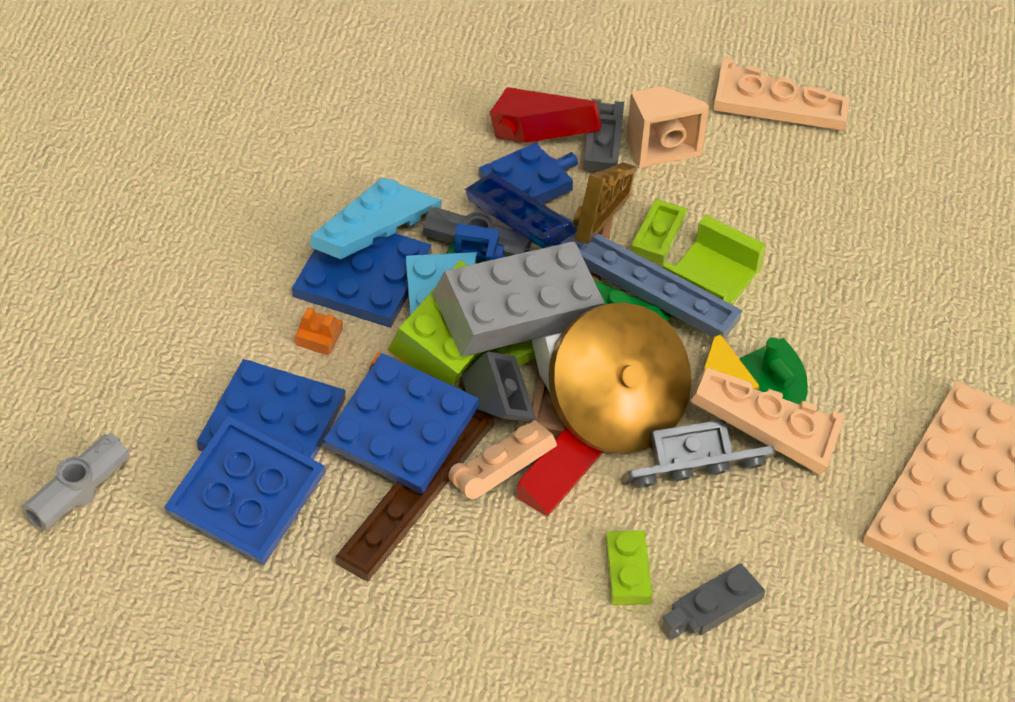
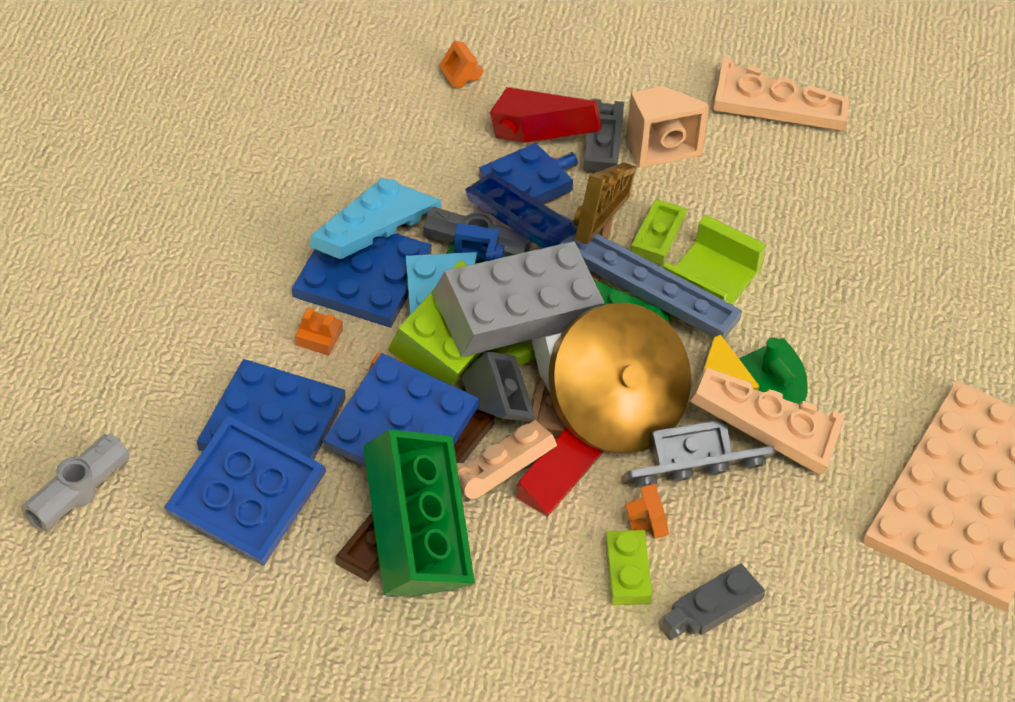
none -> green slope [363,429,475,596]
none -> orange tile [439,40,484,88]
none -> orange tile [625,483,669,539]

